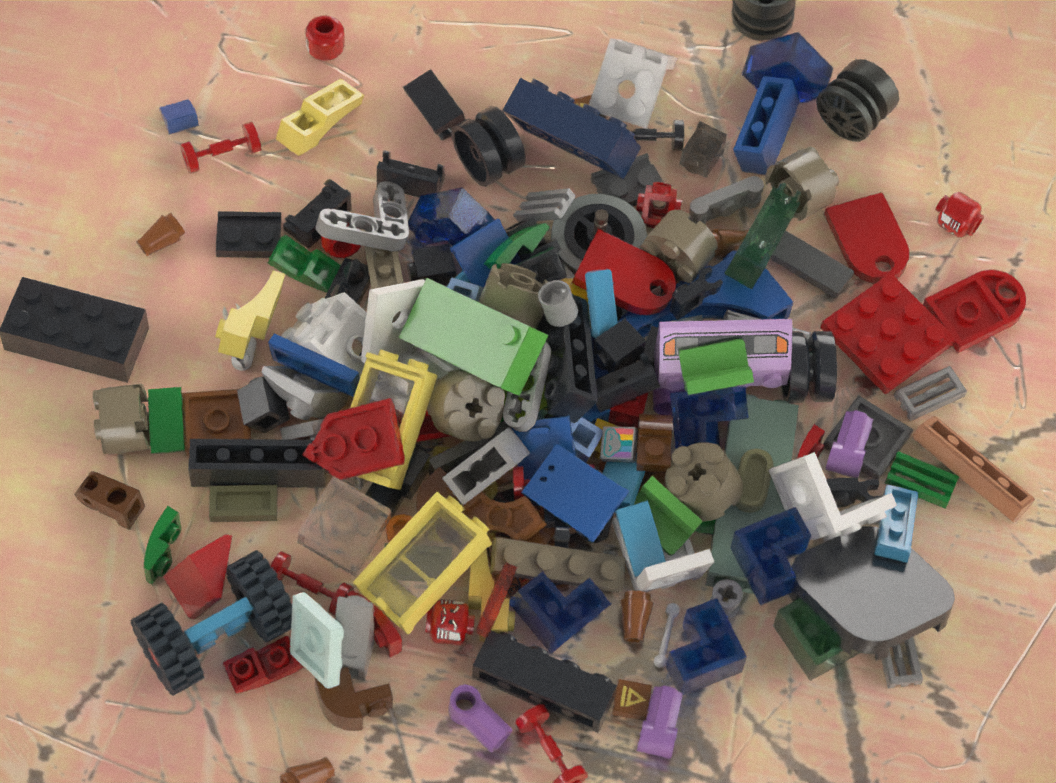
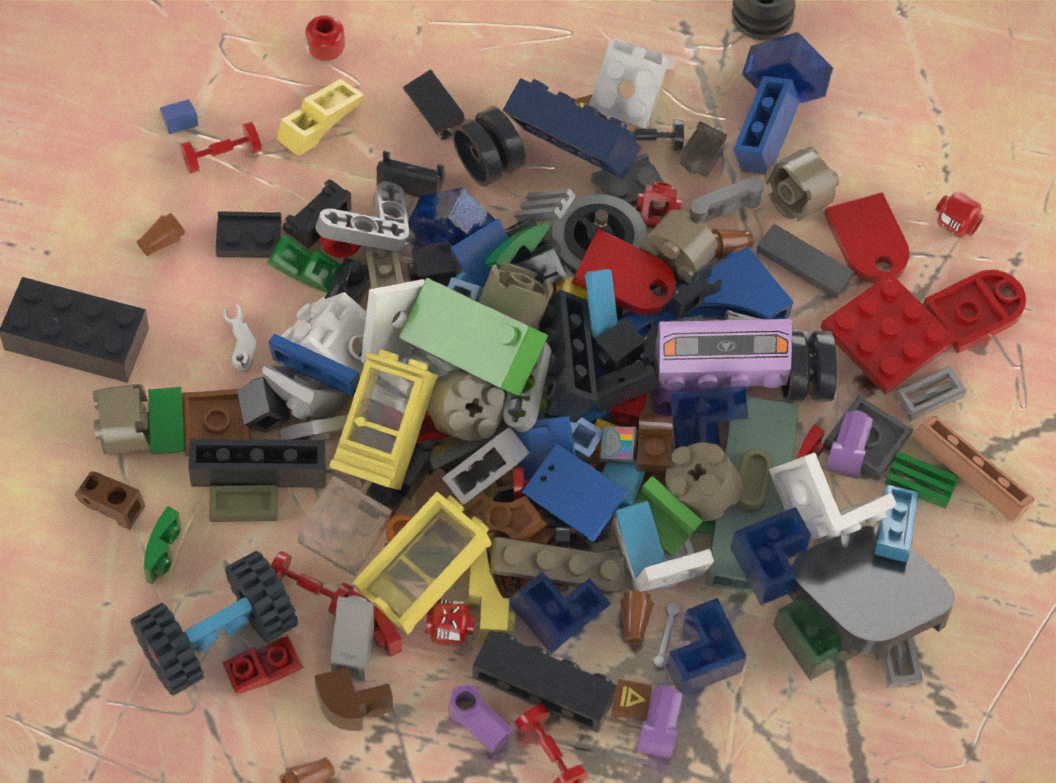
red slope [163,534,232,620] -> none
light yellow slope [215,270,285,359] -> none
light aqua plate [290,592,344,689] -> none
red tile [303,398,405,480] -> none
clear red tile [476,563,518,638] -> none
light grey wheel [538,280,578,327] -> none
bright green panel [678,339,754,395] -> none
light grey bush [709,579,743,621] -> none
clear green brick [724,182,801,290] -> none
pearl dark grey wheel [816,59,899,142] -> none
black plate [826,478,881,508] -> none

